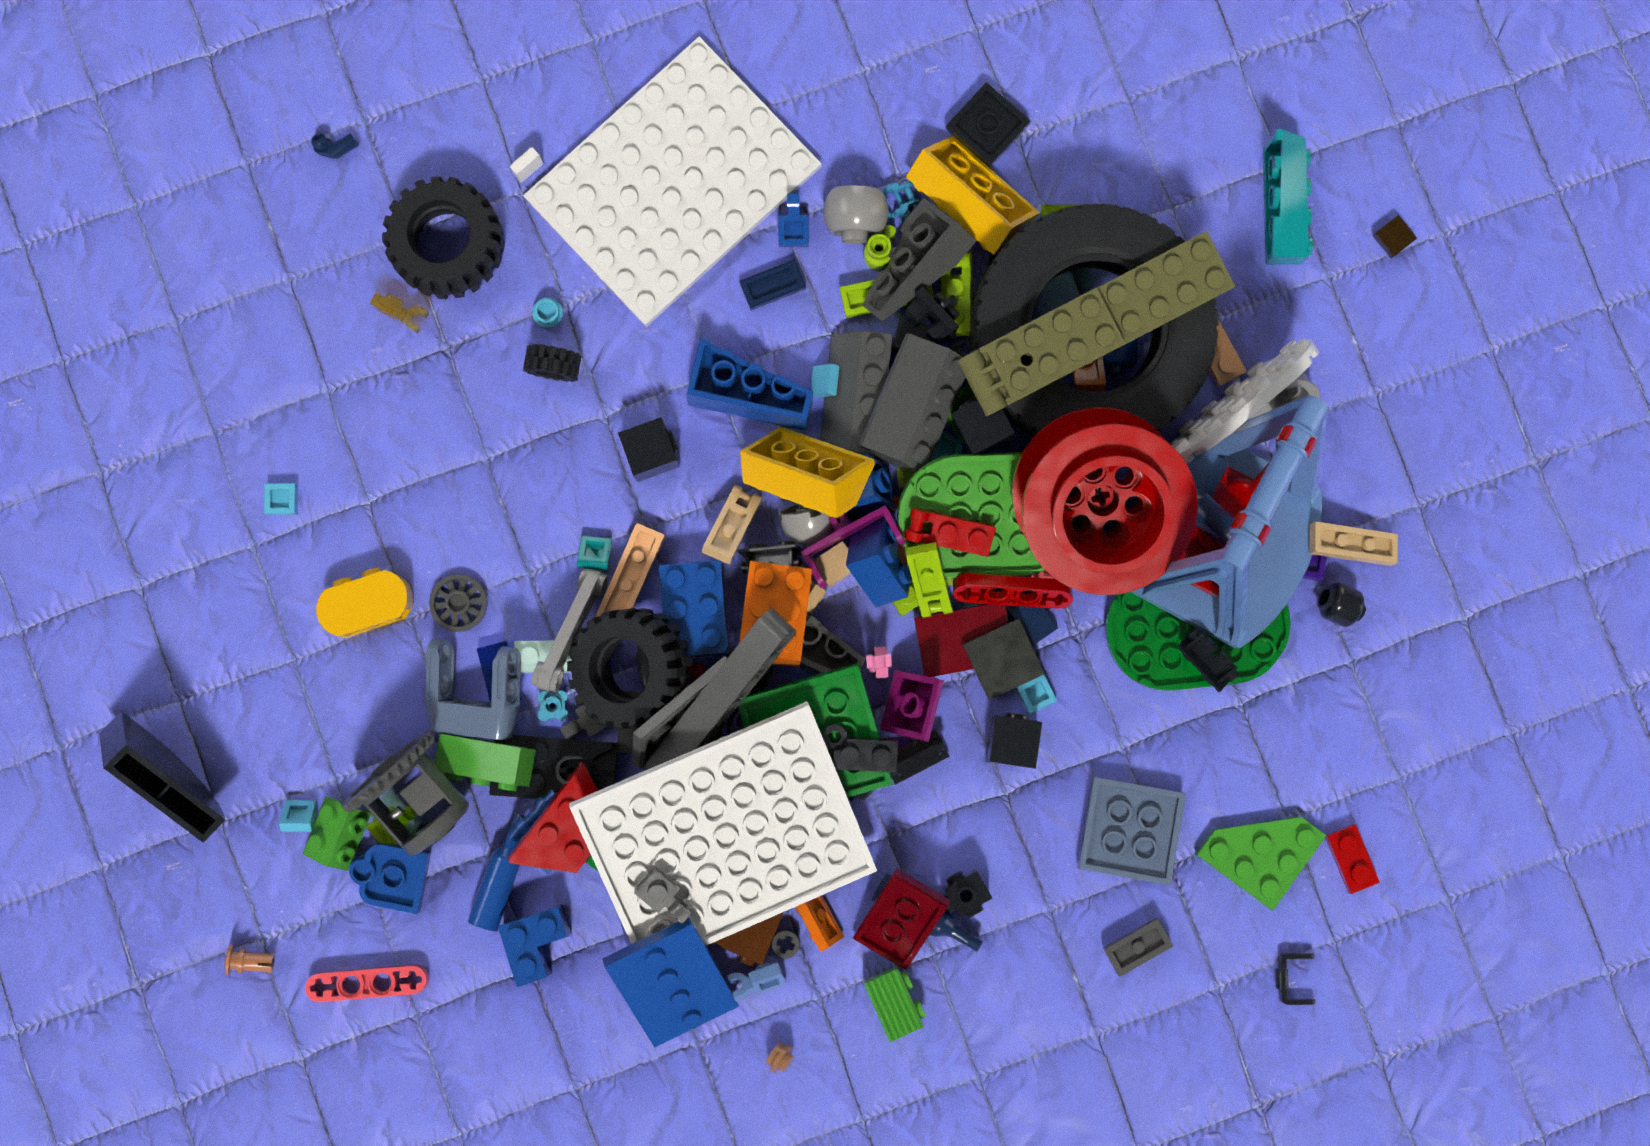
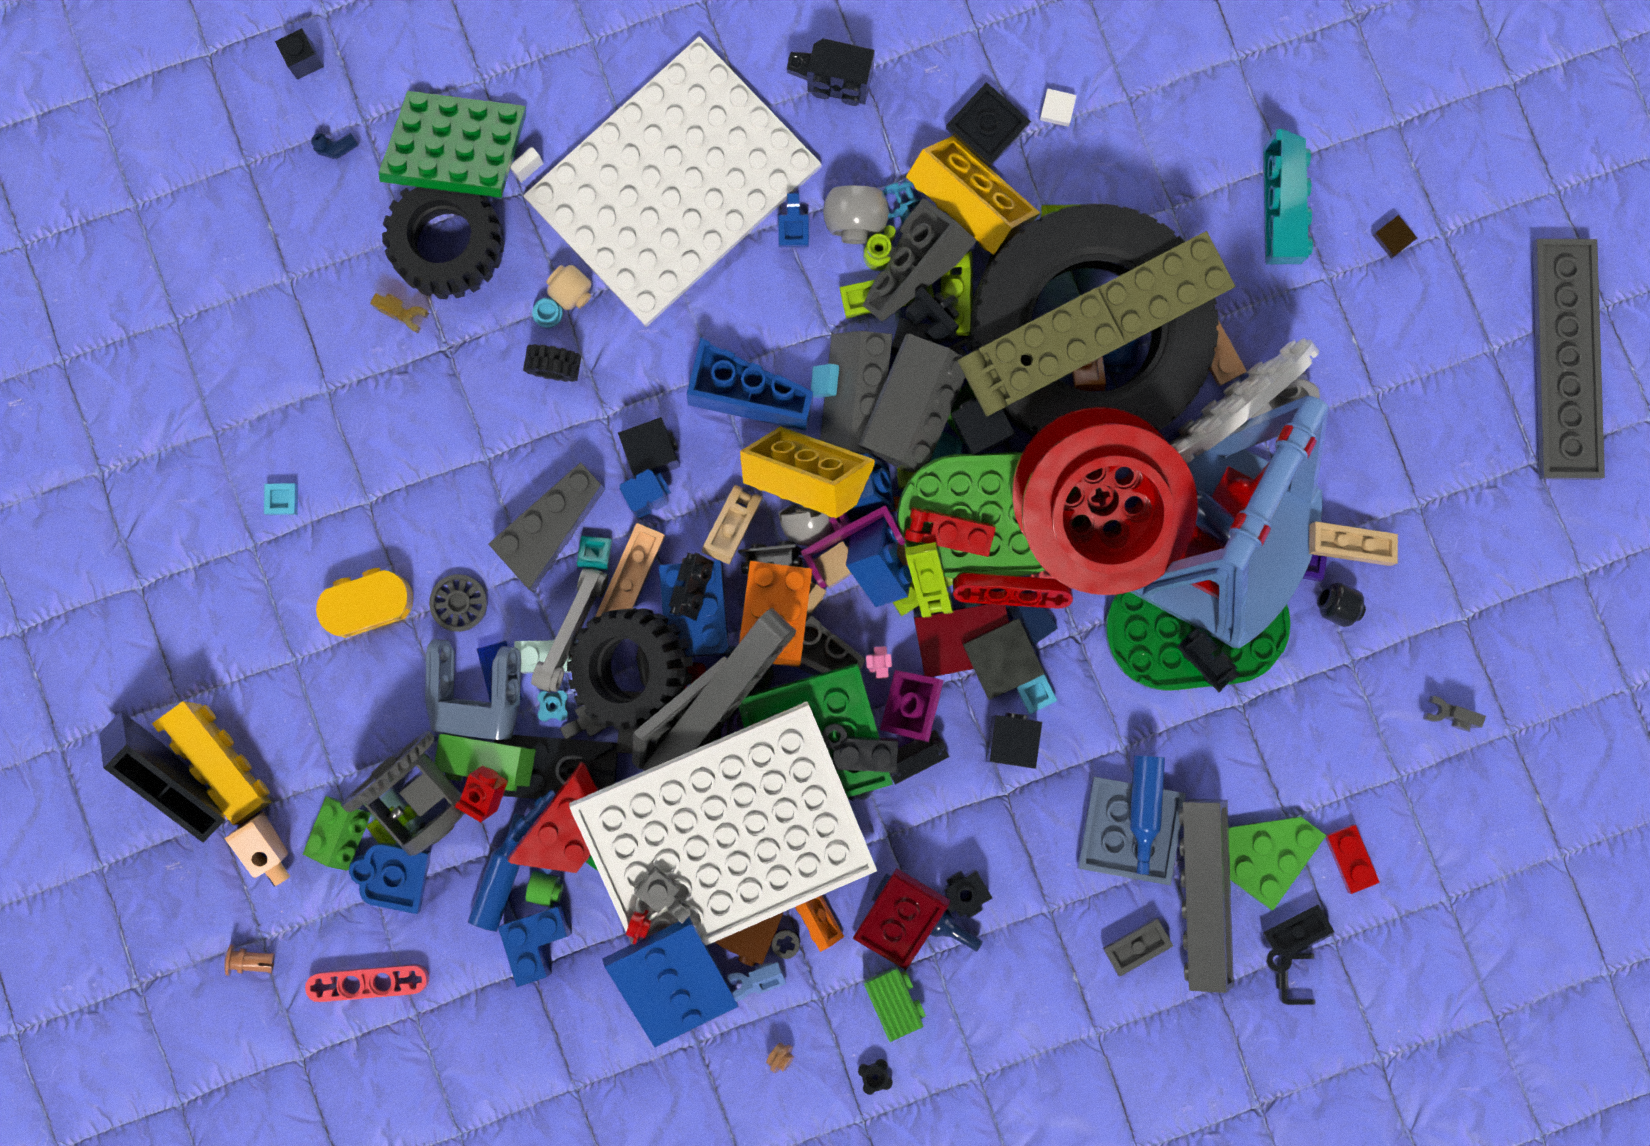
medium azure plate [279,800,318,832] -> none
dark blue tile [739,259,806,311] -> none
none -> yellow wedge [152,701,272,825]
none -> light nougat torso [224,811,290,887]
none -> black brick [275,28,324,80]
none -> green plate [378,91,526,198]
none -> red brick [455,765,508,823]
none -> dark grey wedge [488,462,605,593]
none -> bright green plate [526,871,563,908]
none -> tan head [546,265,592,310]
none -> blue brick [619,469,671,519]
none -> red plate [626,909,652,945]
none -> black hinge [668,553,714,621]
none -> black hinge [787,38,875,106]
none -> black plate [858,1059,893,1095]
none -> white tile [1040,89,1077,127]
none -> blue piece [1130,755,1165,875]
none -> dark grey brick [1179,799,1234,993]
none -> black hinge [1263,905,1335,974]
none -> dark grey plate [1423,696,1486,732]
none -> dark grey plate [1533,239,1605,480]

